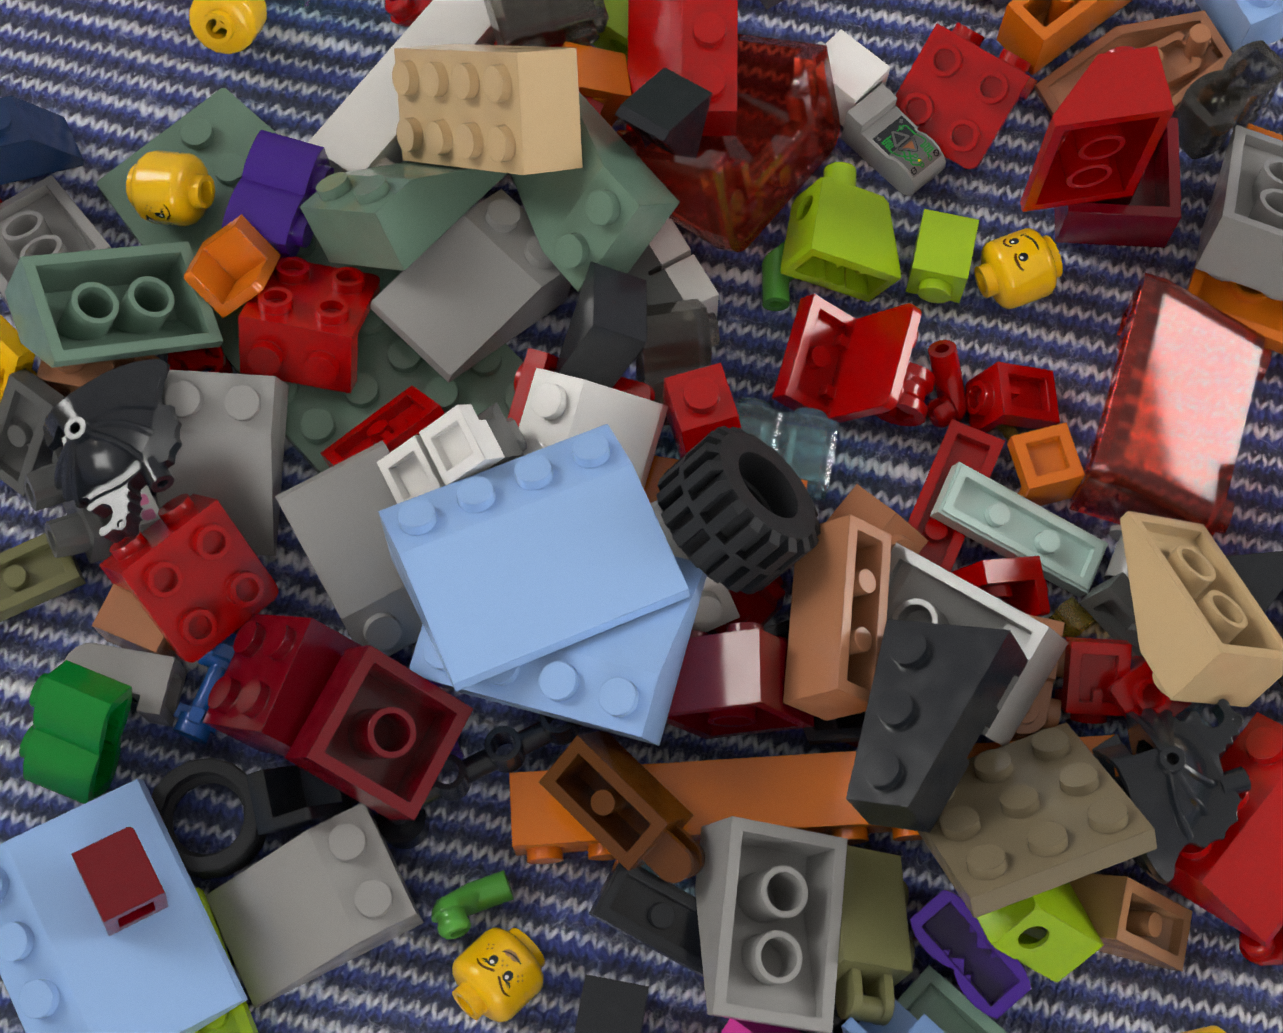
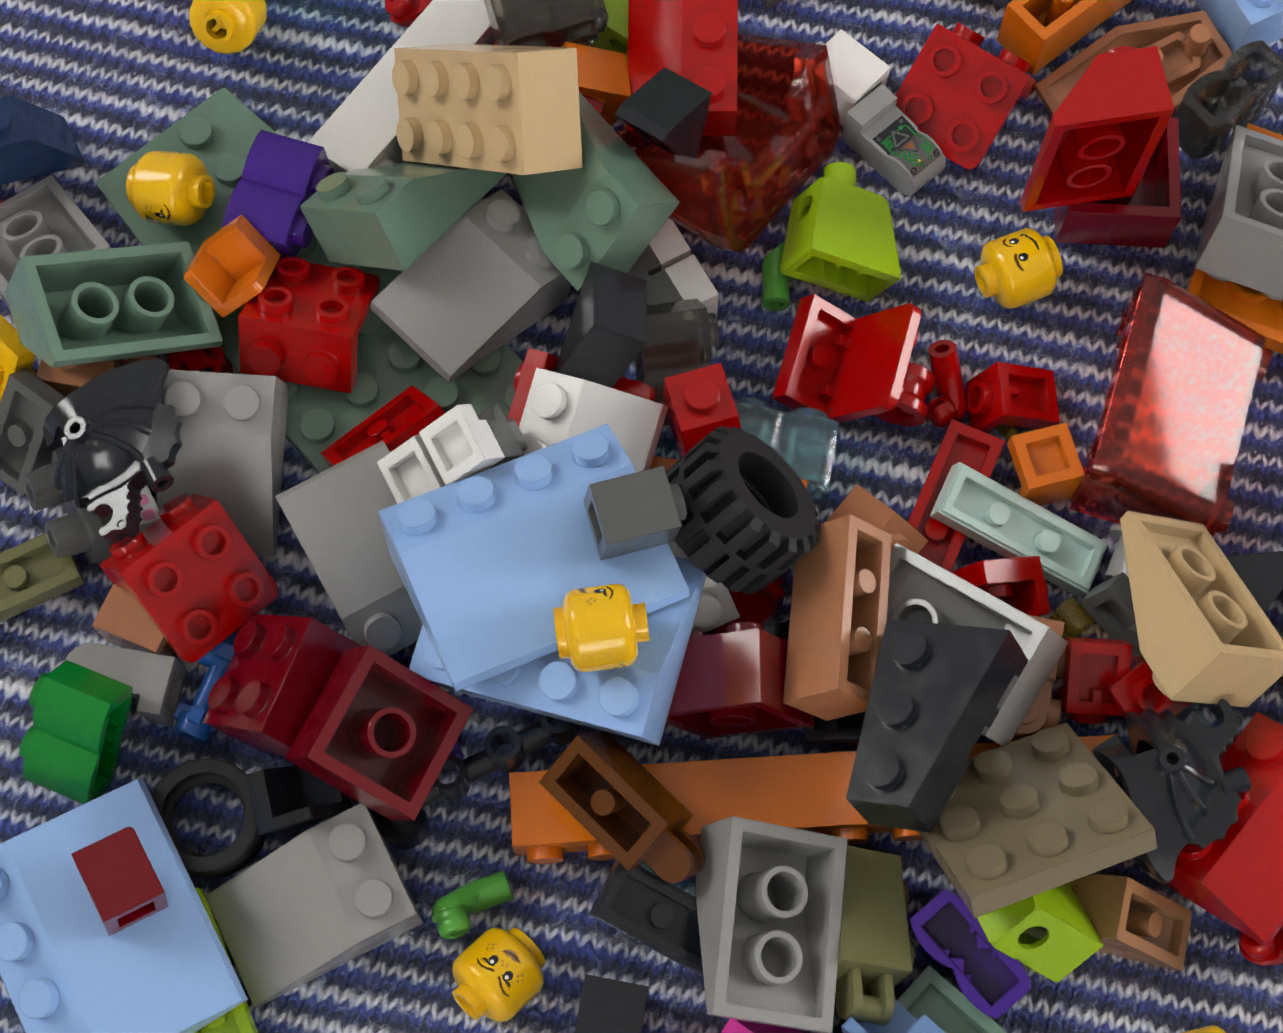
lime brick [905,209,979,303] -> none
none -> yellow head [553,583,650,672]
none -> dark grey brick [583,466,687,560]

